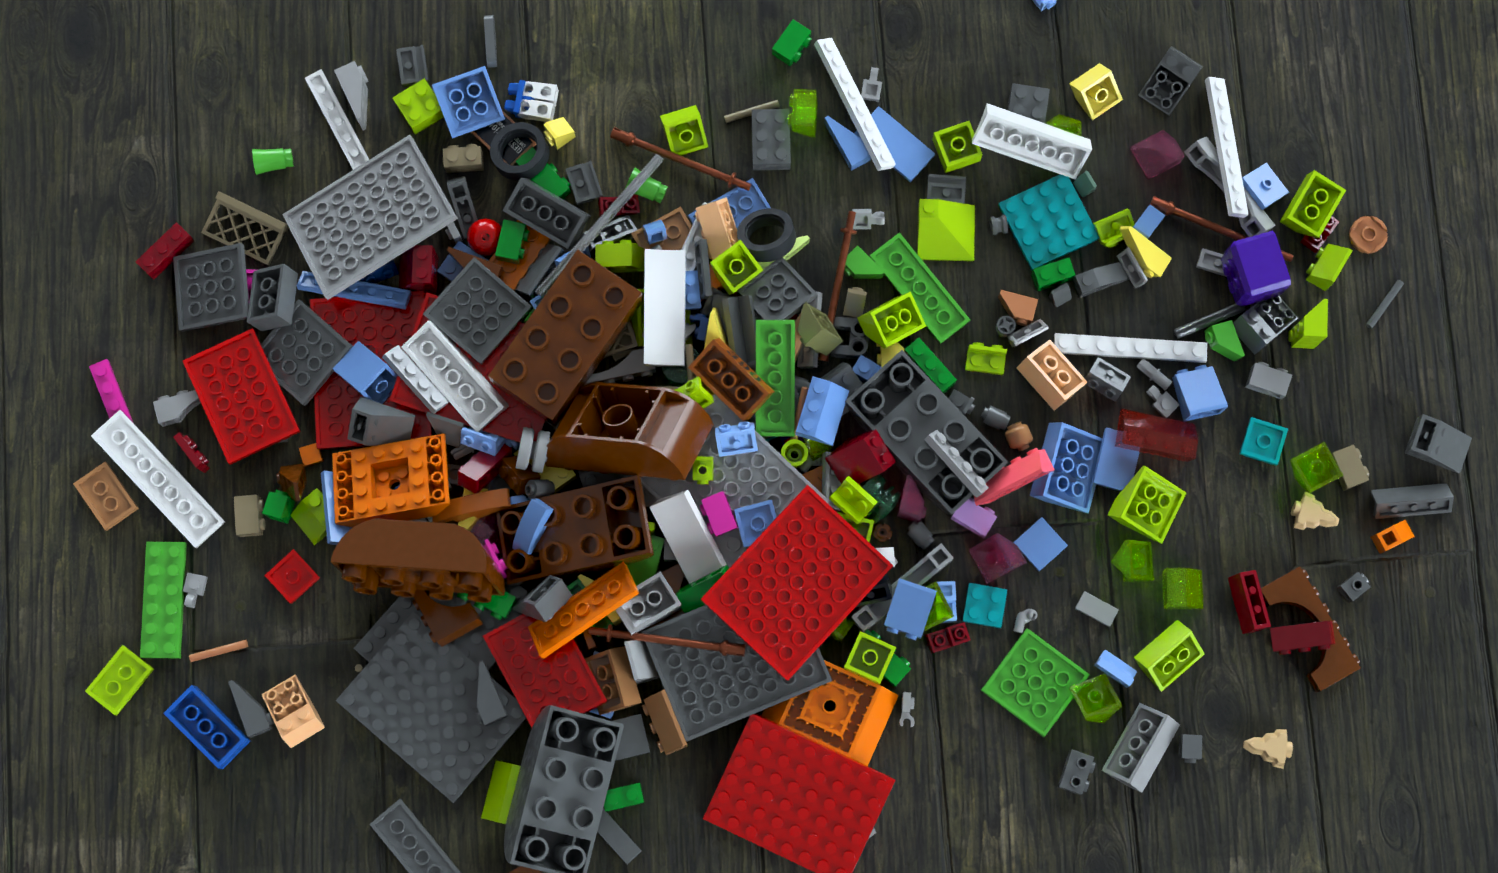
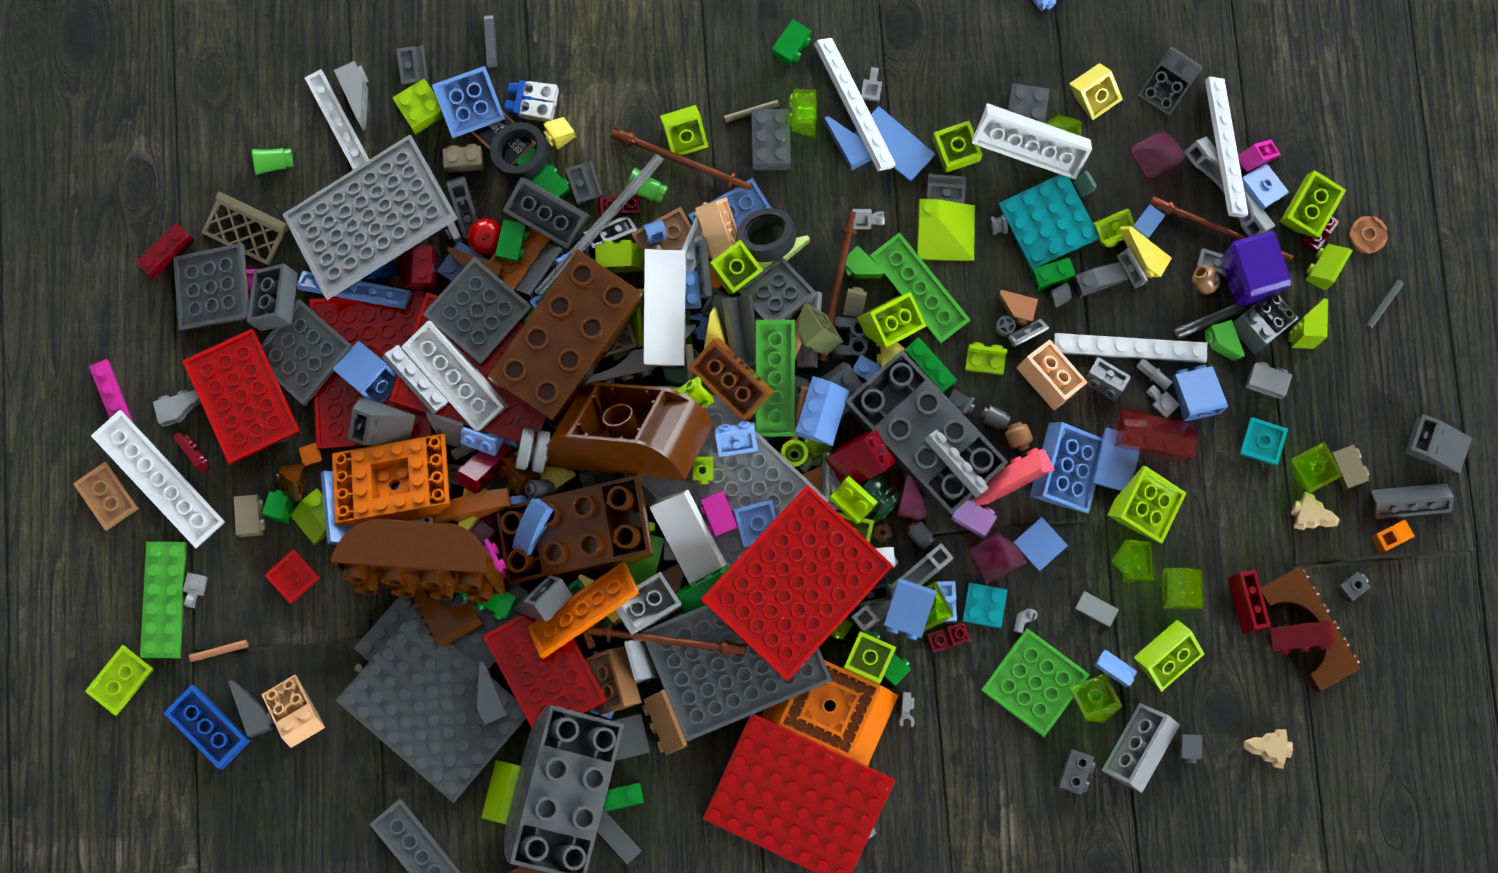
none -> medium nougat head [1192,266,1220,294]
none -> dark pink slope [1238,140,1281,172]

